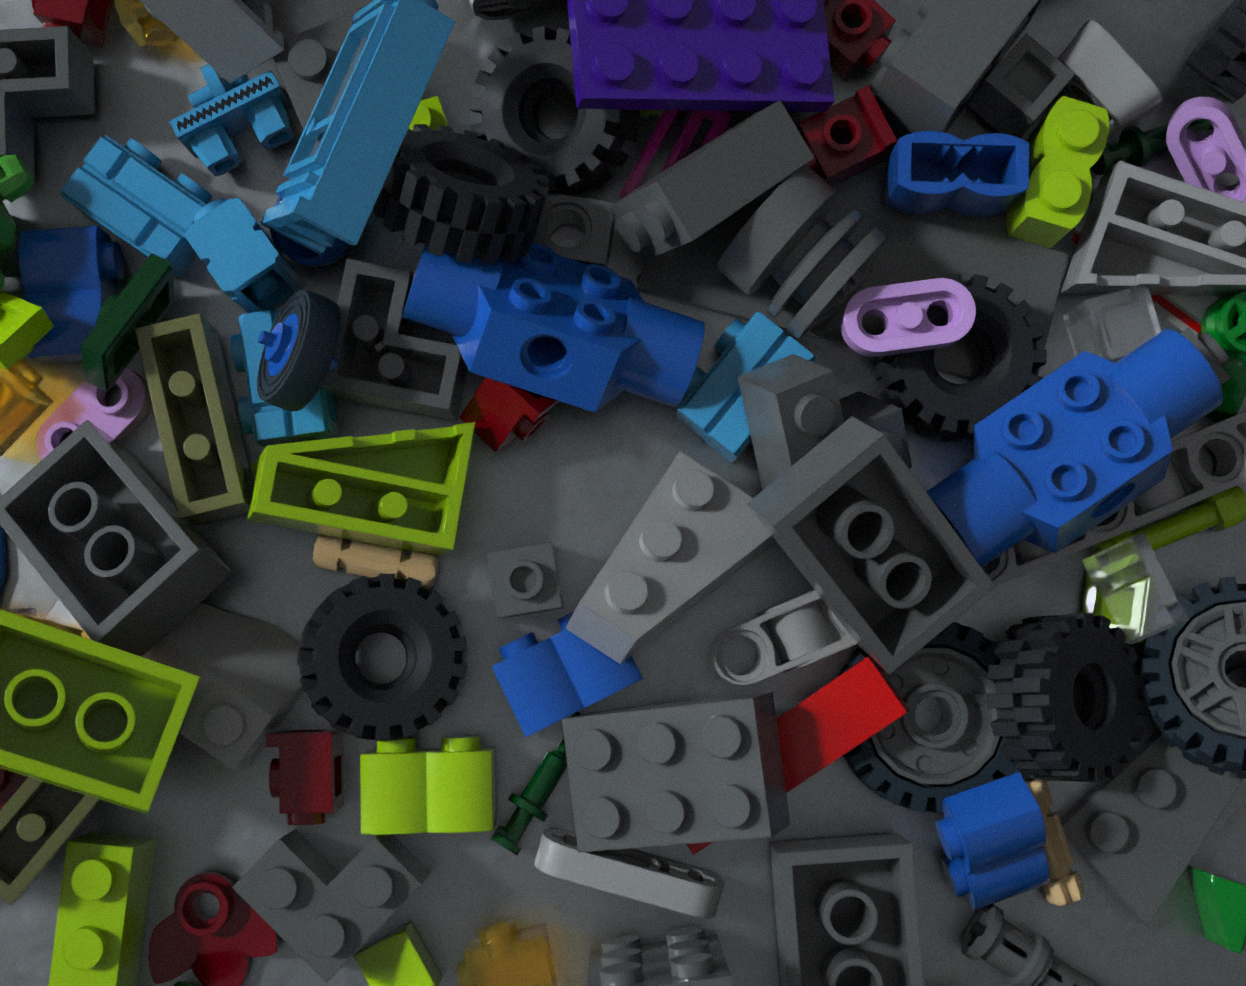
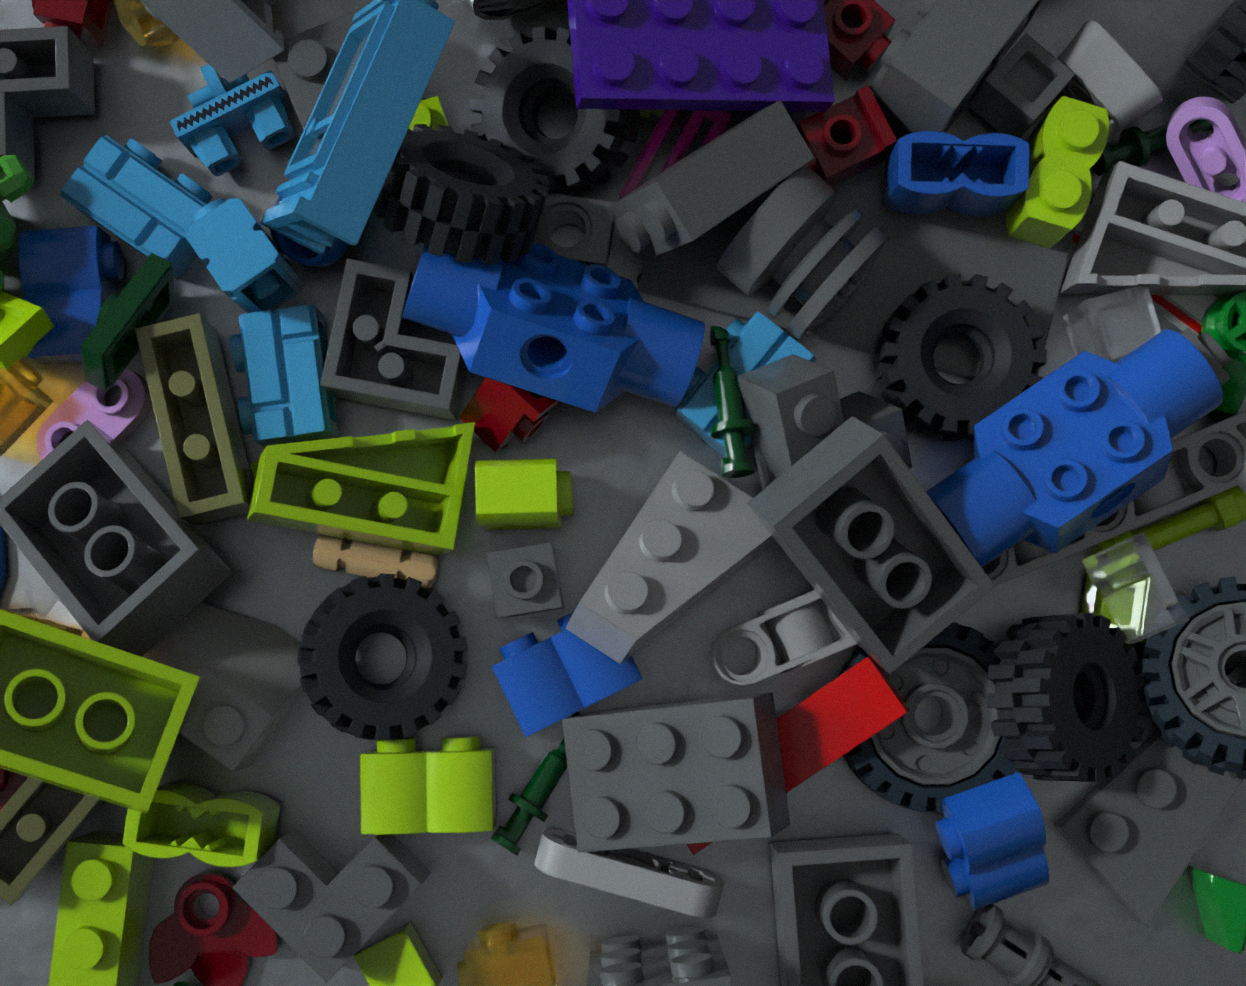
black wheel [257,290,341,411] -> none
dark red brick [266,729,344,825] -> none
lavender plate [840,278,976,357] -> none
tan axle [1024,778,1085,906] -> none
none -> lime brick [122,782,280,867]
none -> lime brick [475,458,574,531]
none -> dark green piece [710,326,755,478]

